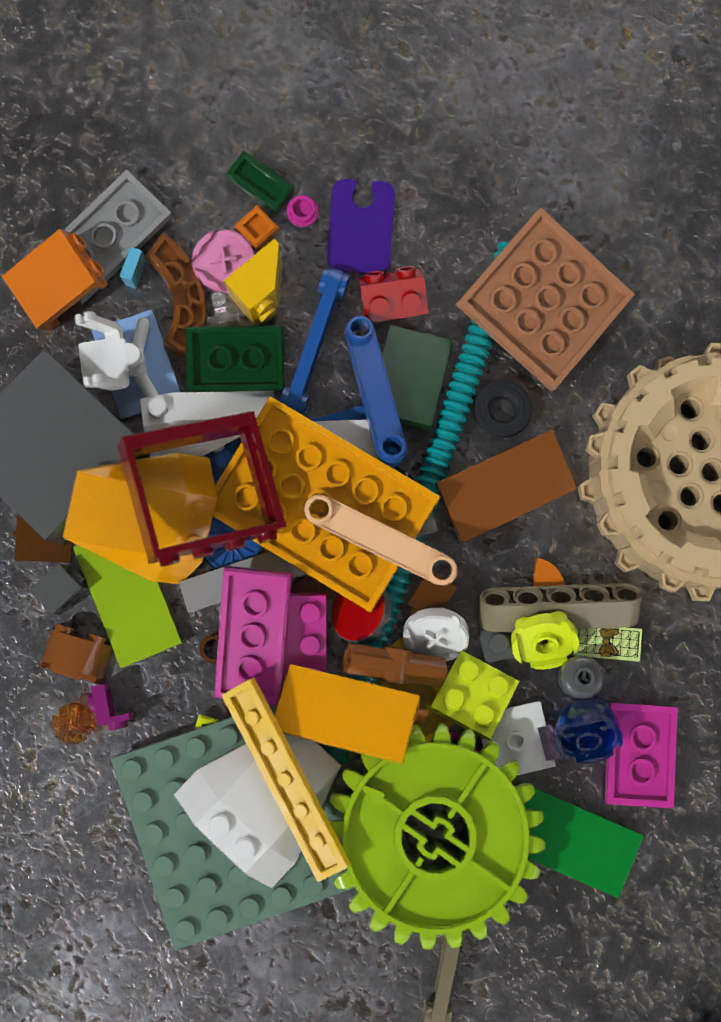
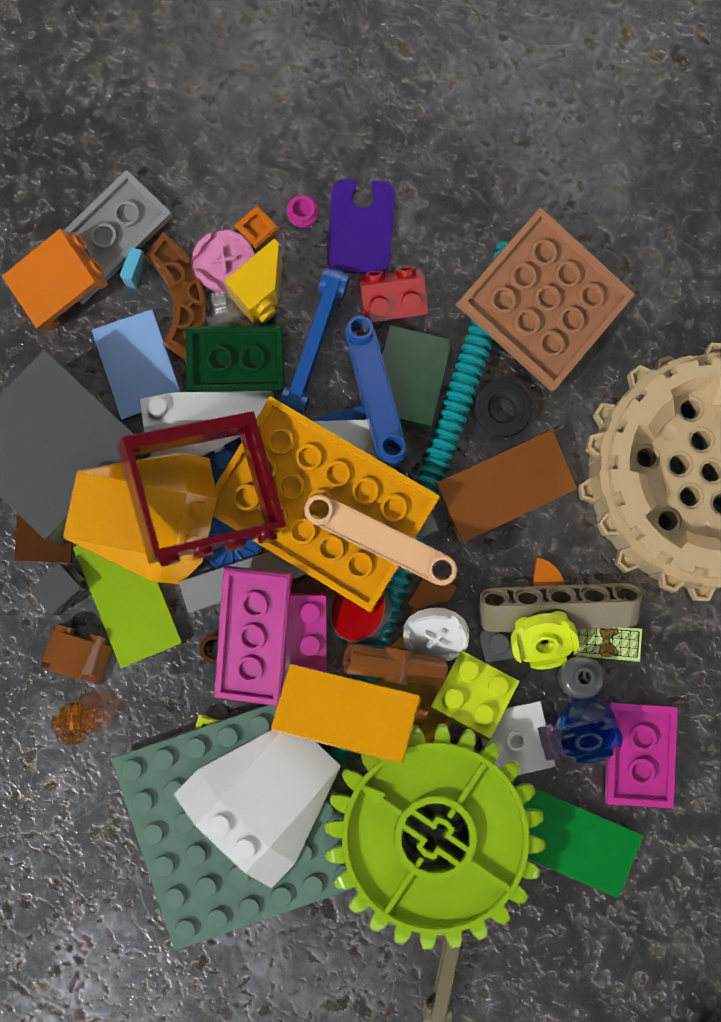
white piece [75,312,159,398] -> none
magenta bracket [88,683,136,731] -> none
yellow plate [221,678,351,882] -> none
dark green tile [225,151,295,214] -> none

